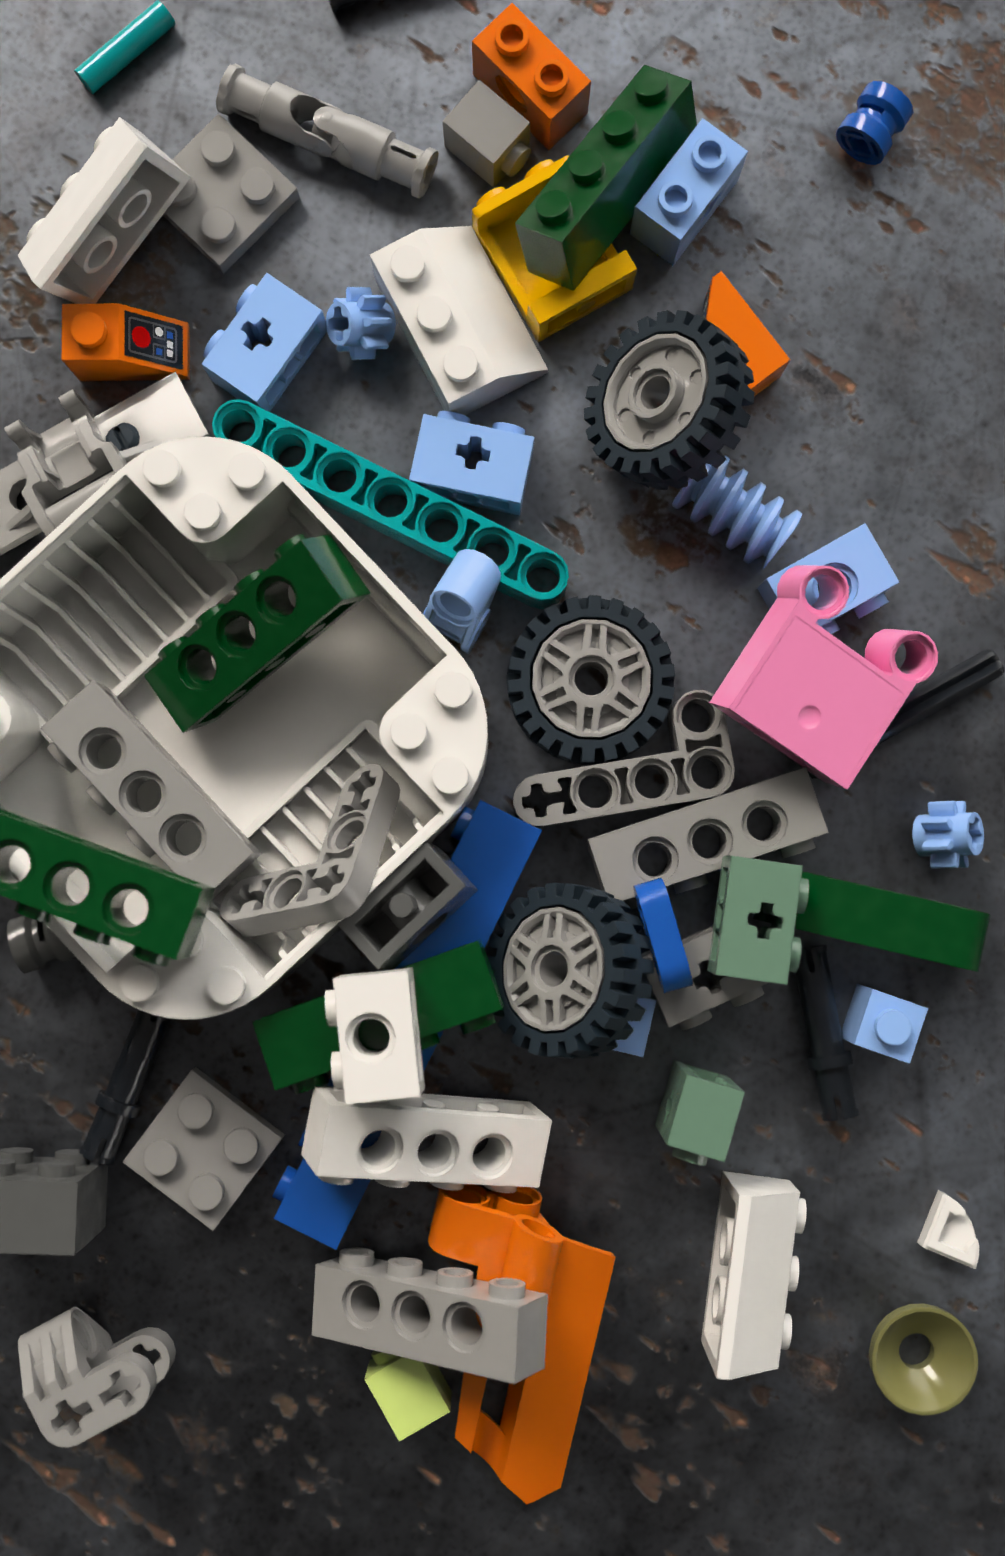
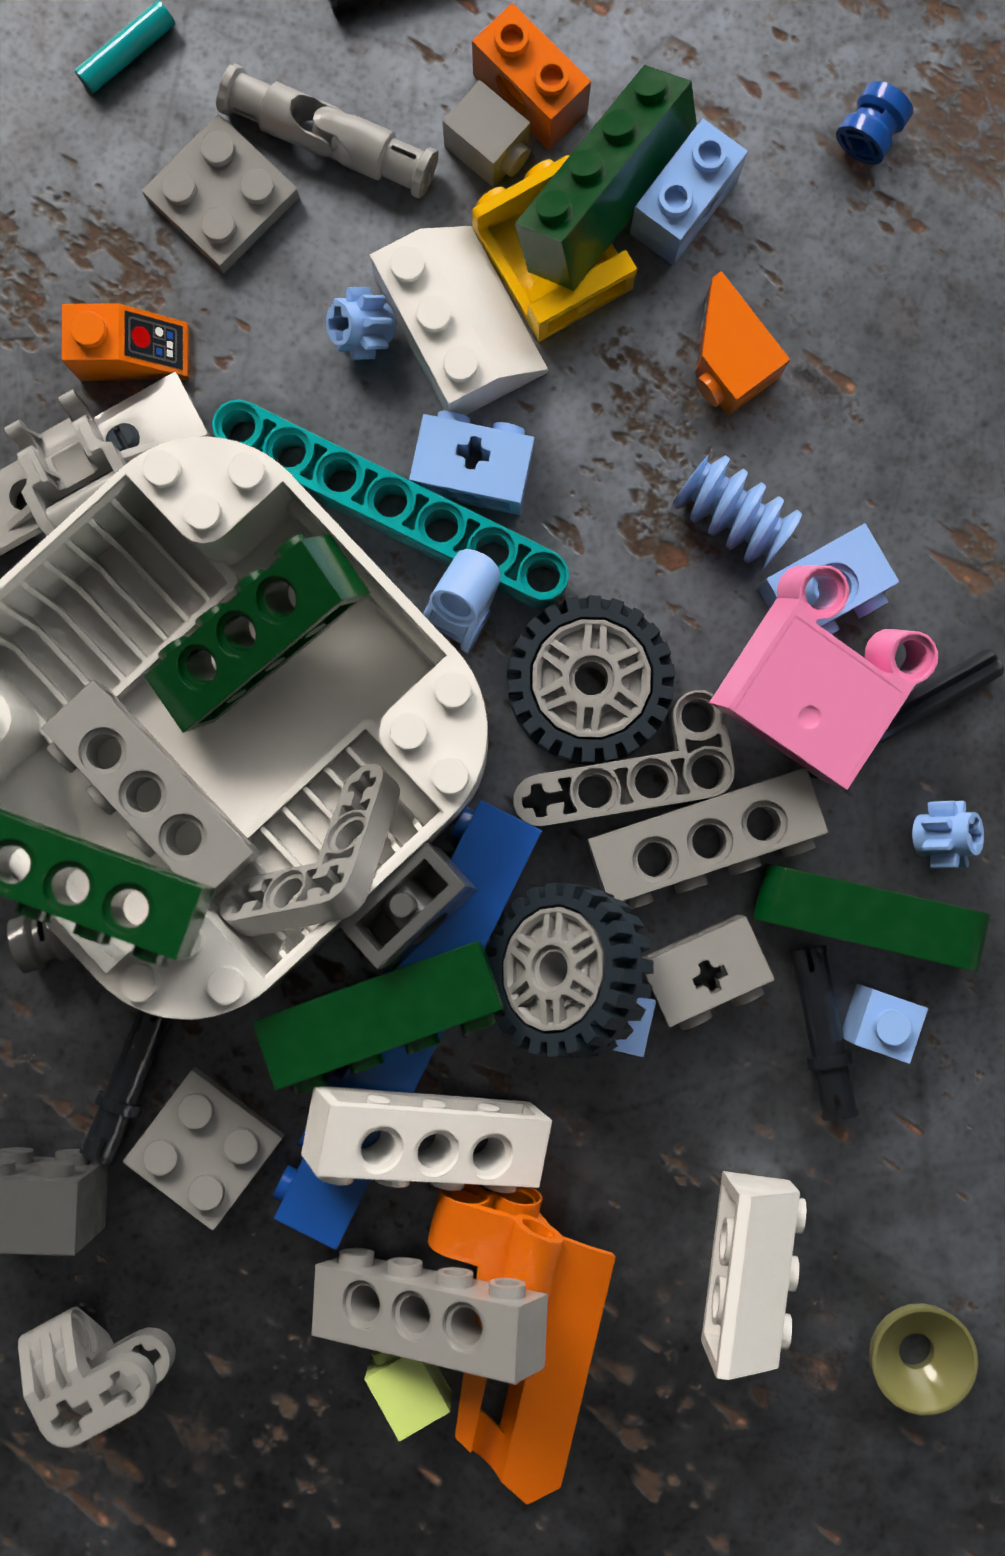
white slope [18,117,191,304] -> none
light blue brick [202,272,327,412] -> none
white brick [325,967,425,1104] -> none
wheel [584,310,755,490] -> none
blue beam [633,878,693,994] -> none
sand green brick [655,1060,745,1166] -> none
sand green brick [707,856,809,985] -> none
white tile [917,1190,979,1269] -> none

